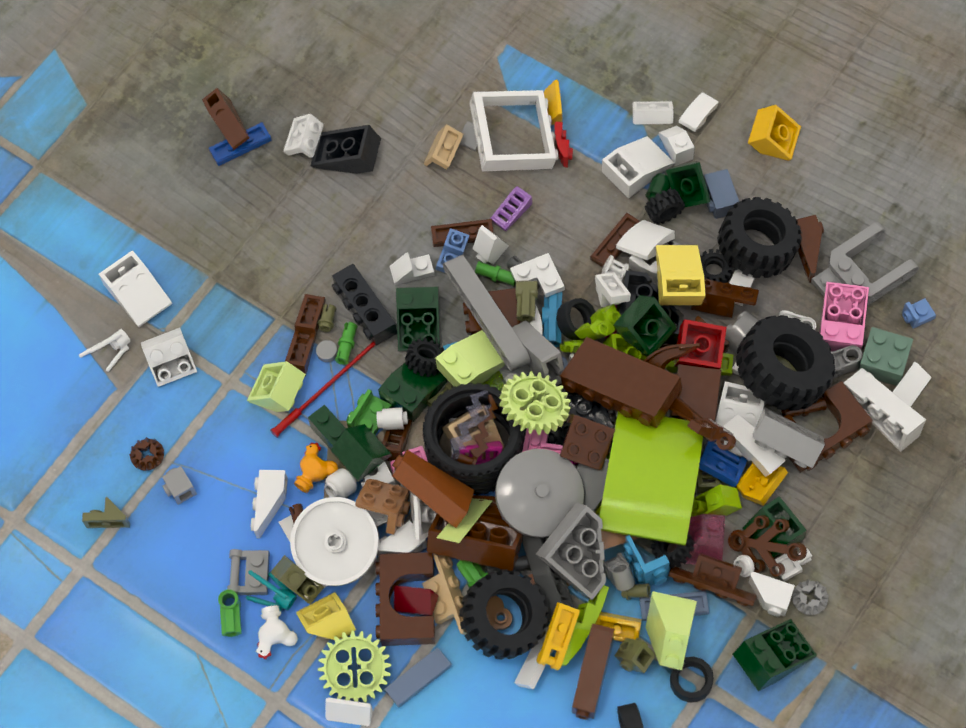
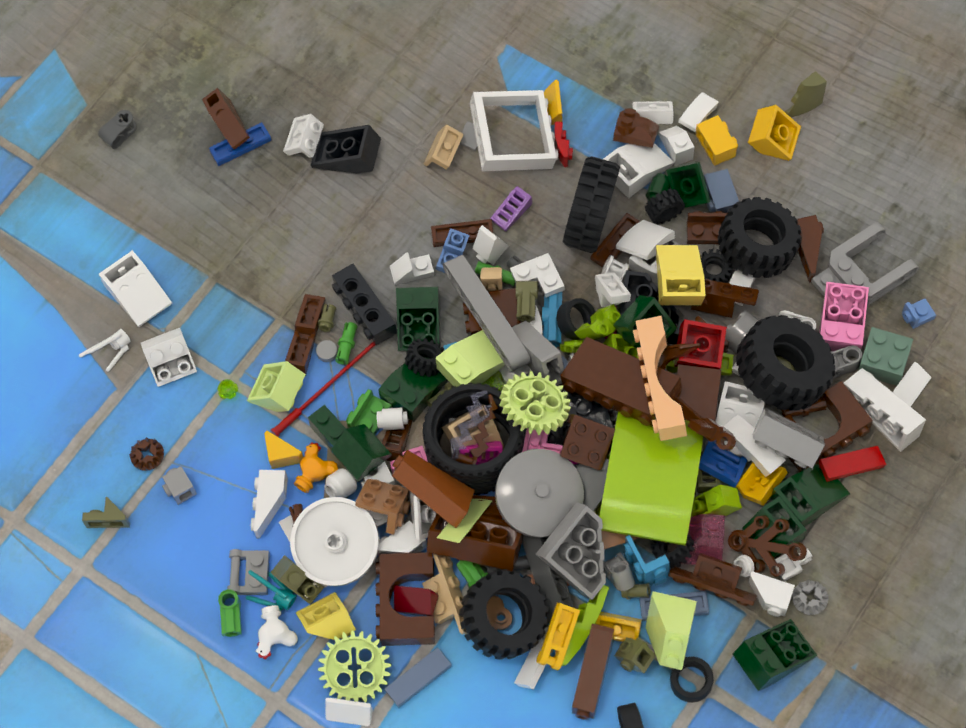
none -> dark grey piece [98,110,137,149]
none -> clear neon green plate [217,379,238,399]
none -> yellow slope [264,431,303,469]
none -> tan slope [480,267,503,291]
none -> black tyre [562,156,620,253]
none -> reddish brown slope [613,108,659,148]
none -> light nougat arch [633,316,687,441]
none -> reddish brown bracket [687,211,727,245]
none -> yellow brick [696,115,738,166]
none -> dark green slope [771,463,850,527]
none -> olive slope [785,71,827,117]
none -> red tile [818,445,886,482]

